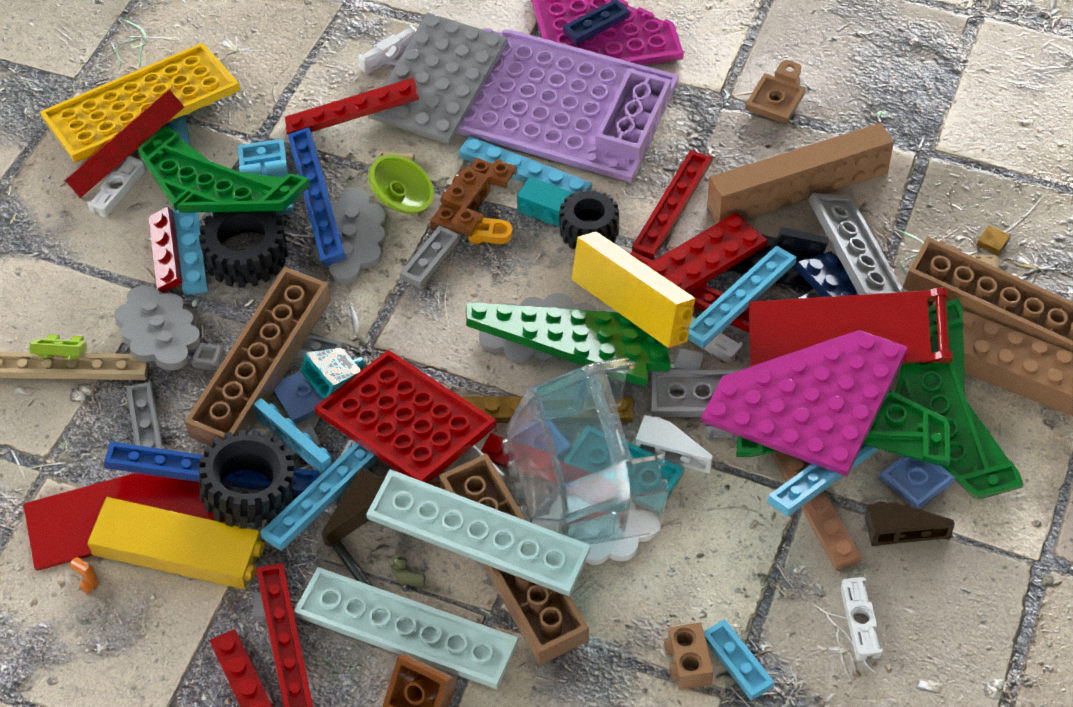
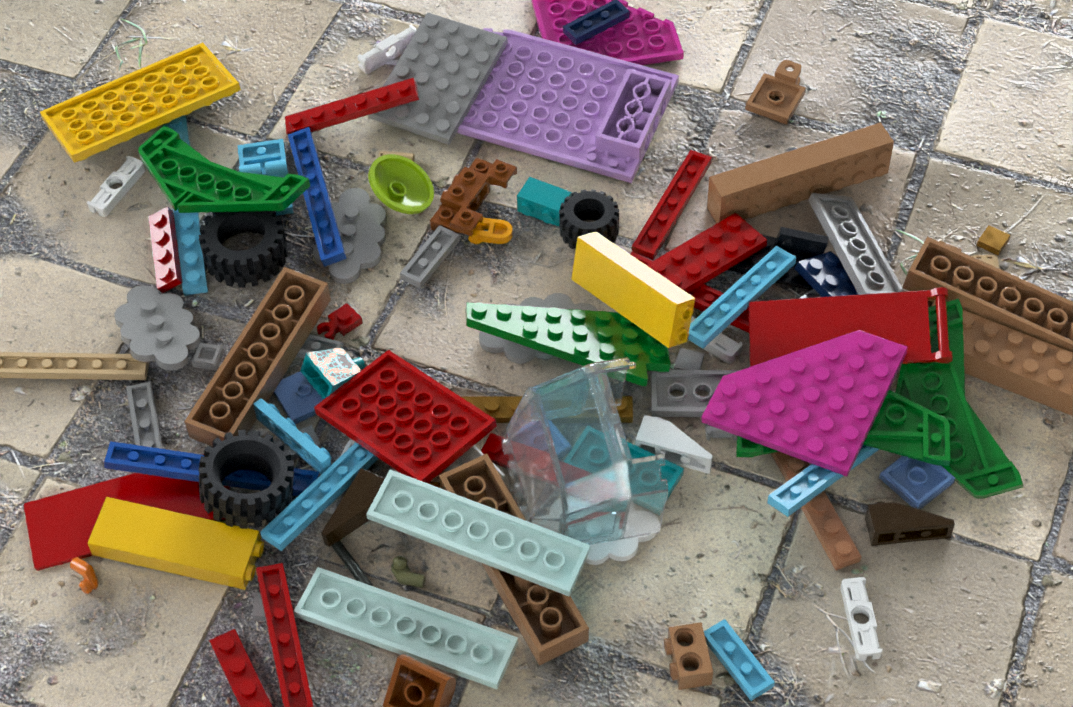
lime plate [29,334,87,360] -> none
red plate [64,89,184,198] -> none
medium azure plate [458,136,592,193] -> none
none -> red plate [316,303,363,340]

